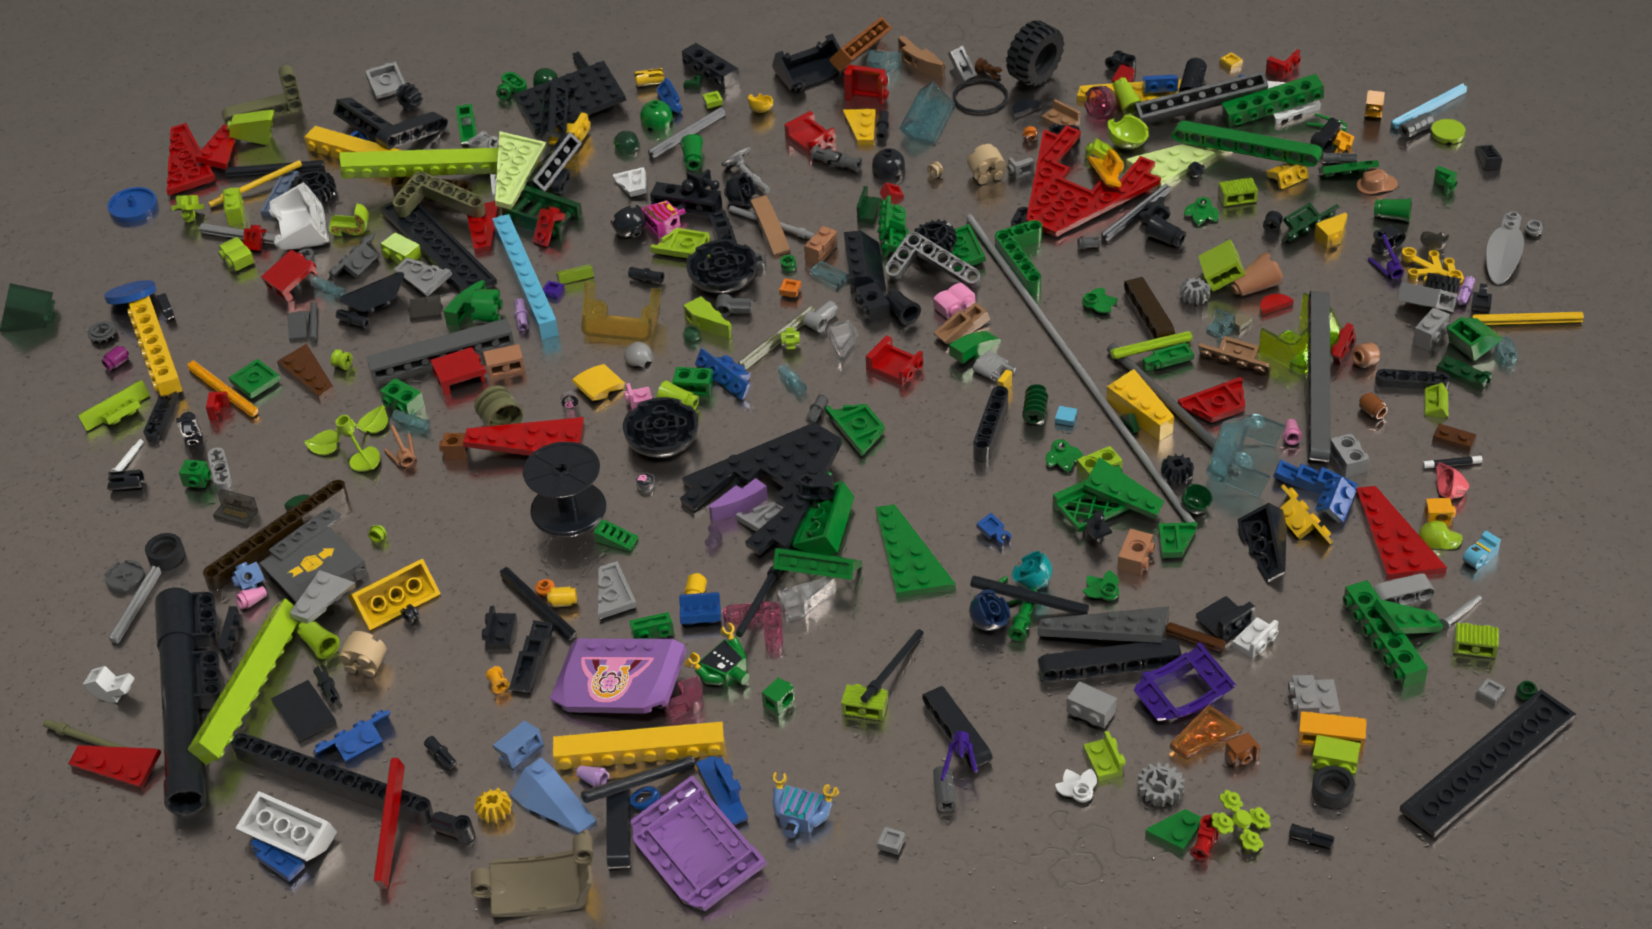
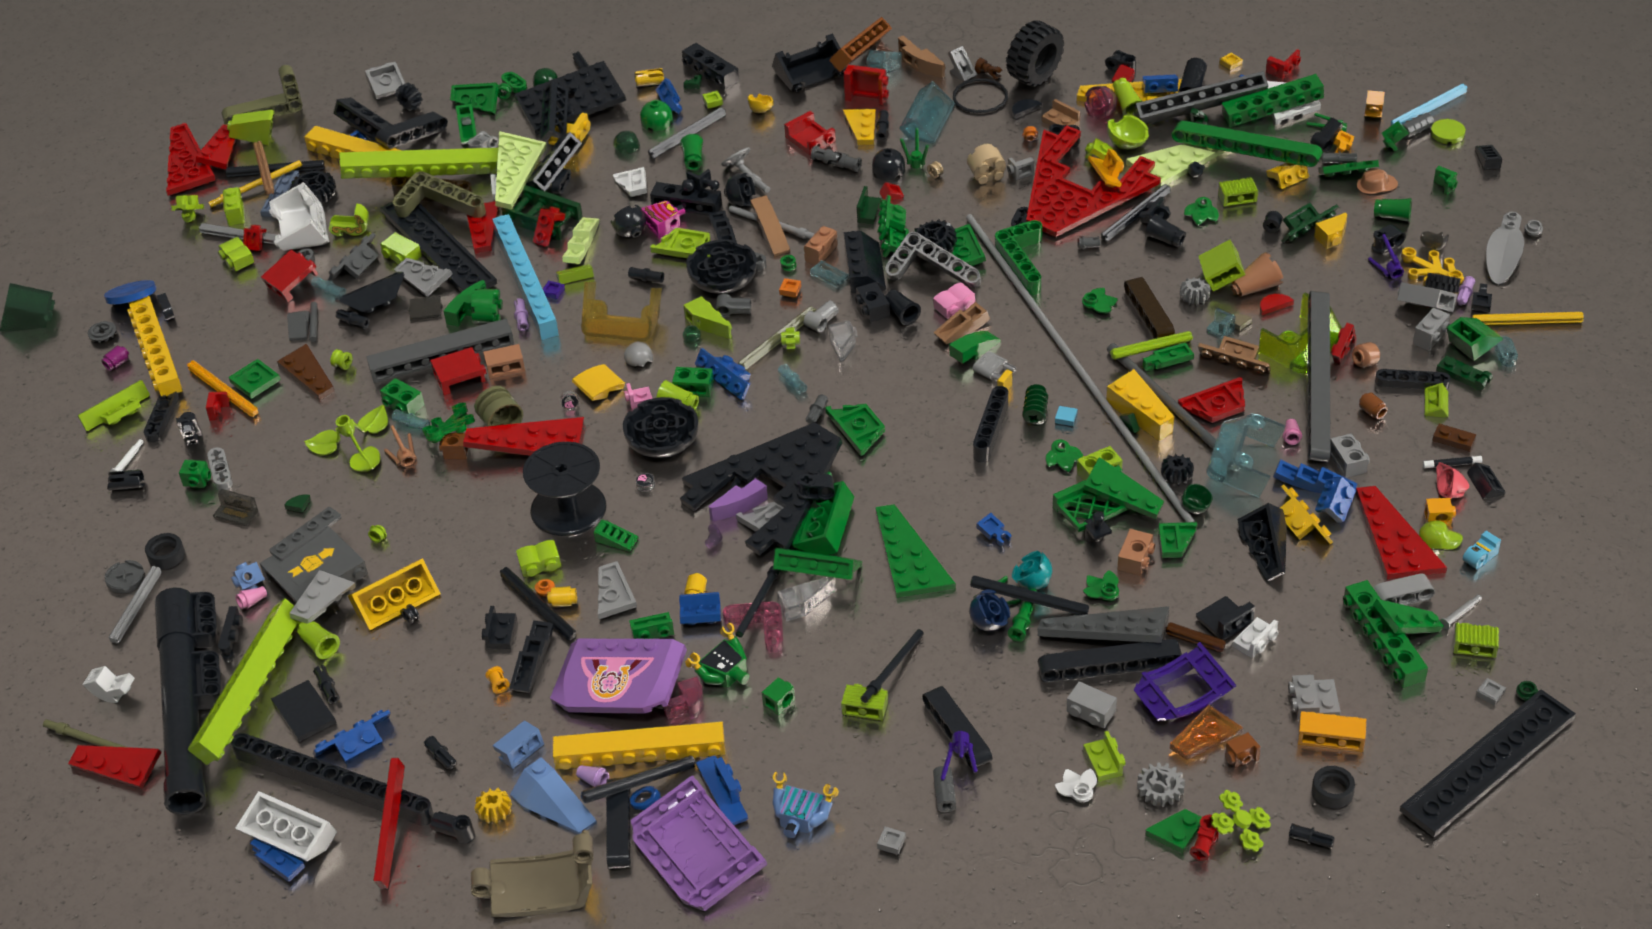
blue piece [107,187,158,223] -> none
dark brown beam [203,480,349,591] -> none
tan brick [339,631,387,677] -> none
red panel [865,335,924,386] -> none
lime brick [1311,735,1361,777] -> none
none -> medium nougat axle [253,141,275,195]
none -> green plant [422,402,475,443]
none -> green wing [450,82,499,115]
none -> lime brick [516,540,561,577]
none -> yellowish green slope [562,217,599,264]
none -> green plant [900,128,929,168]
none -> dark green tile [1190,108,1209,125]
none -> green bracket [1382,121,1409,151]
none -> black slope [1467,463,1506,499]

